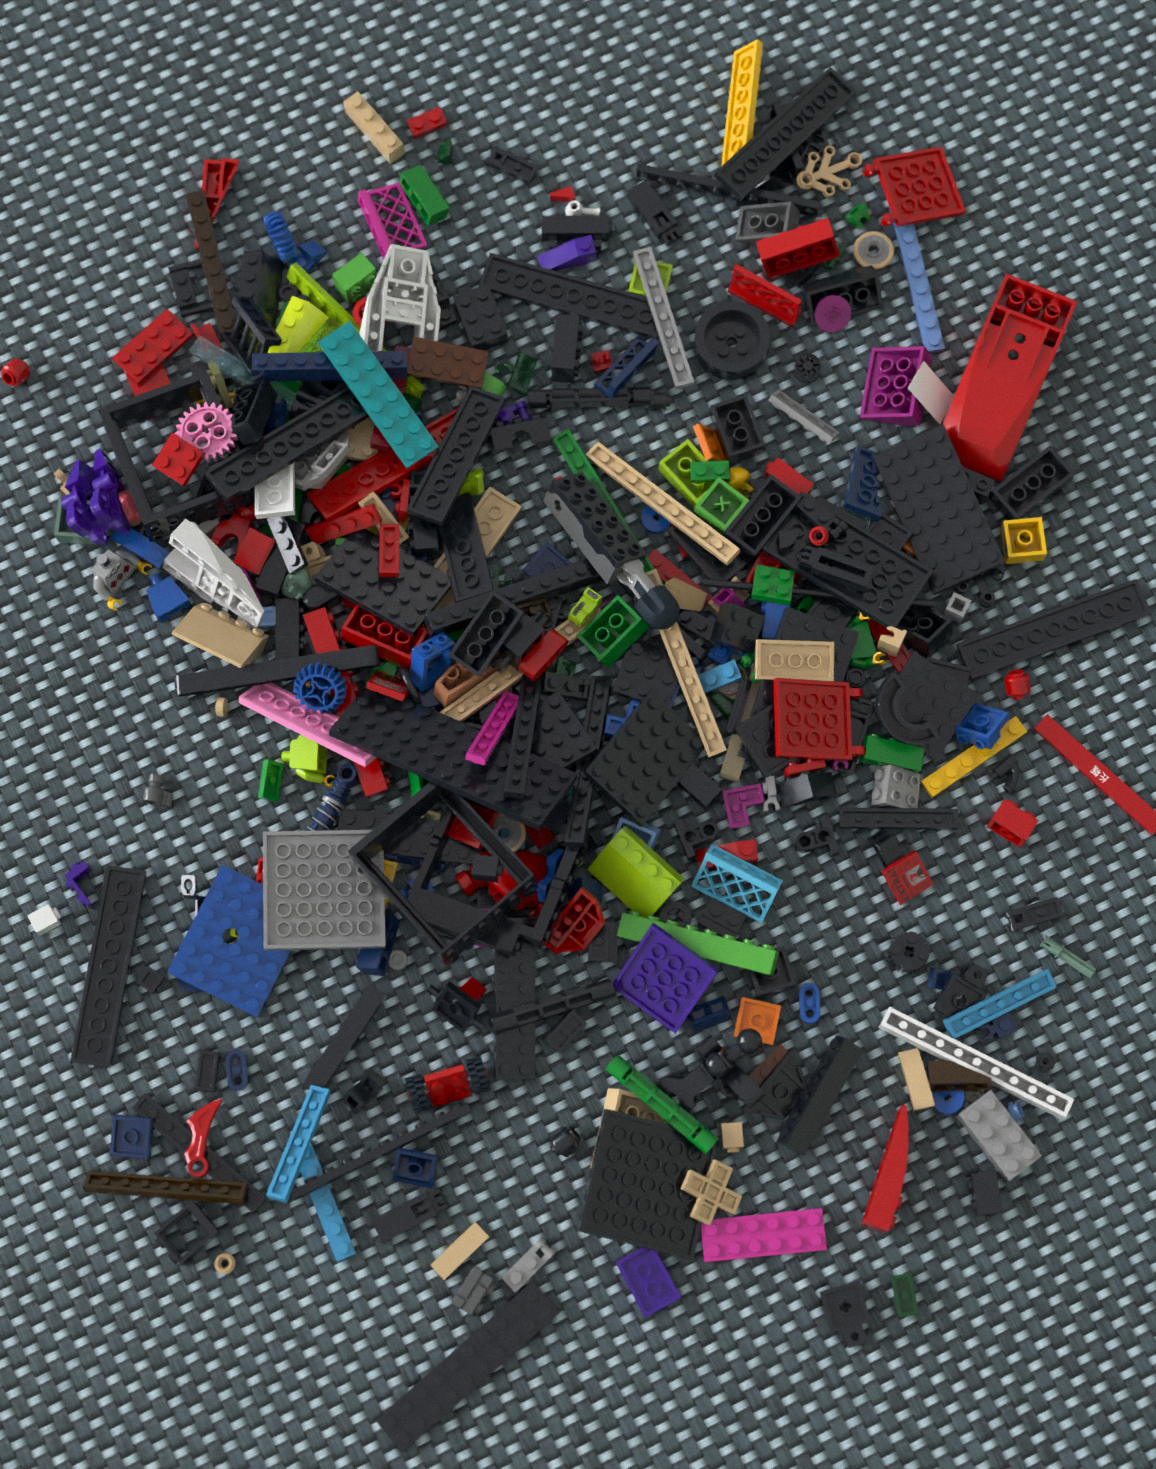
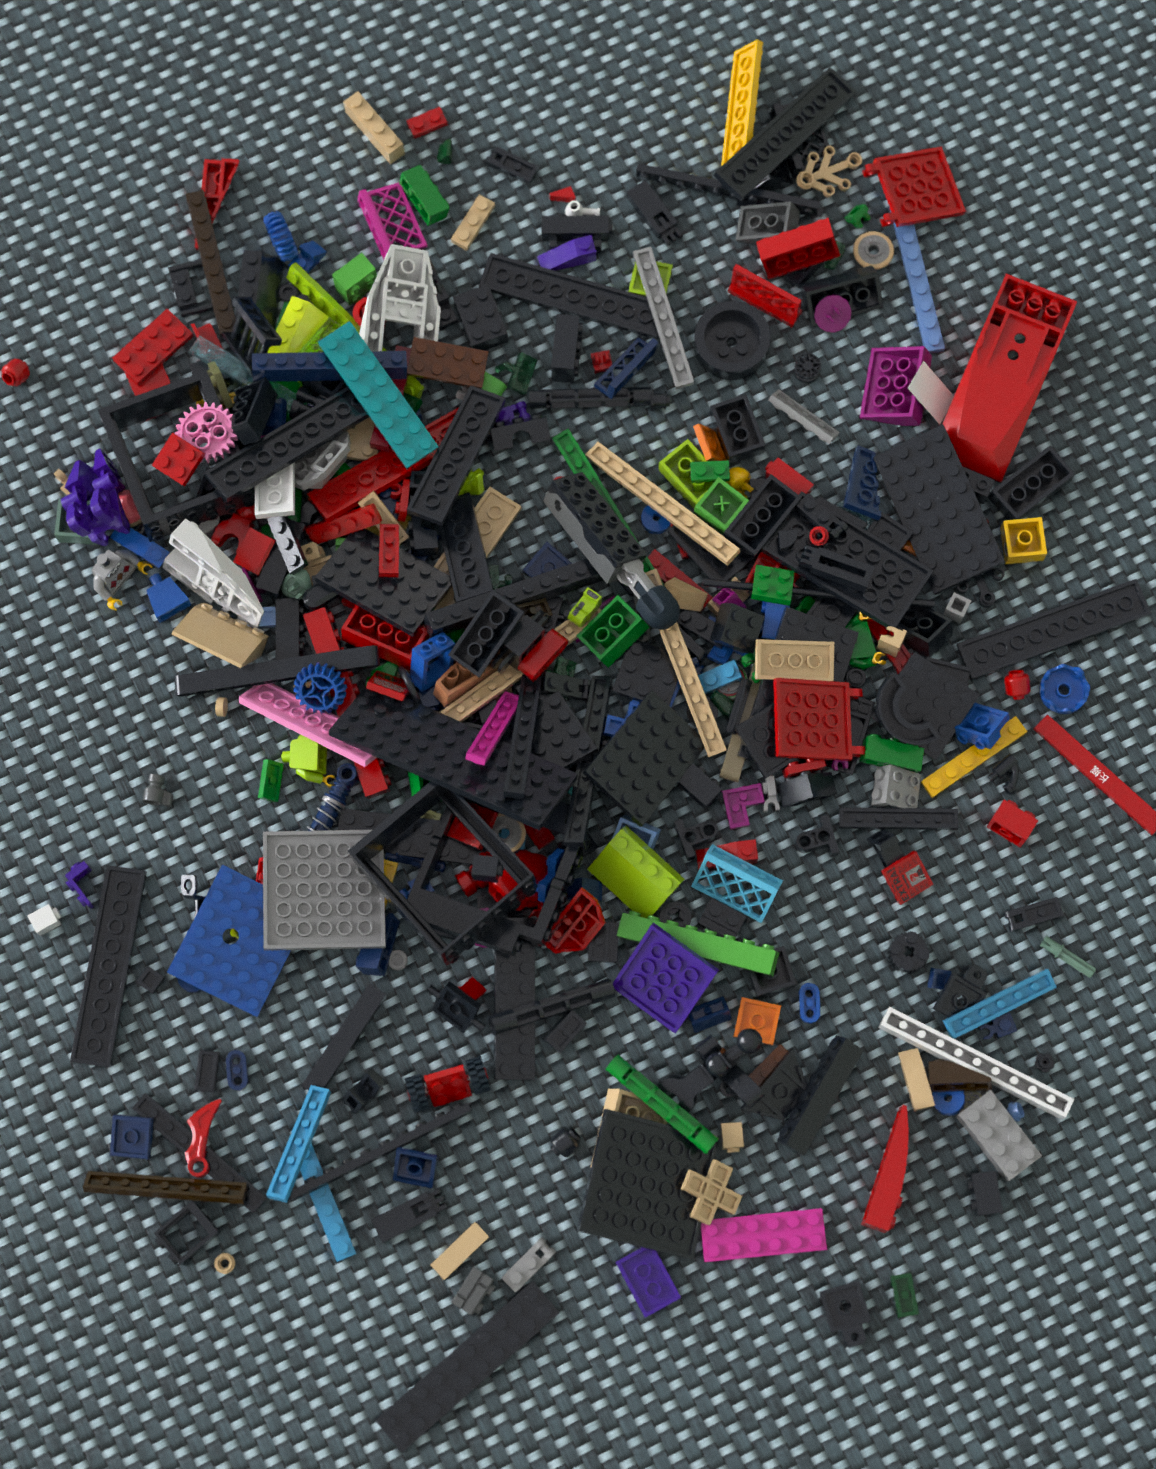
none -> tan plate [451,195,495,250]
none -> blue plate [1039,664,1090,714]

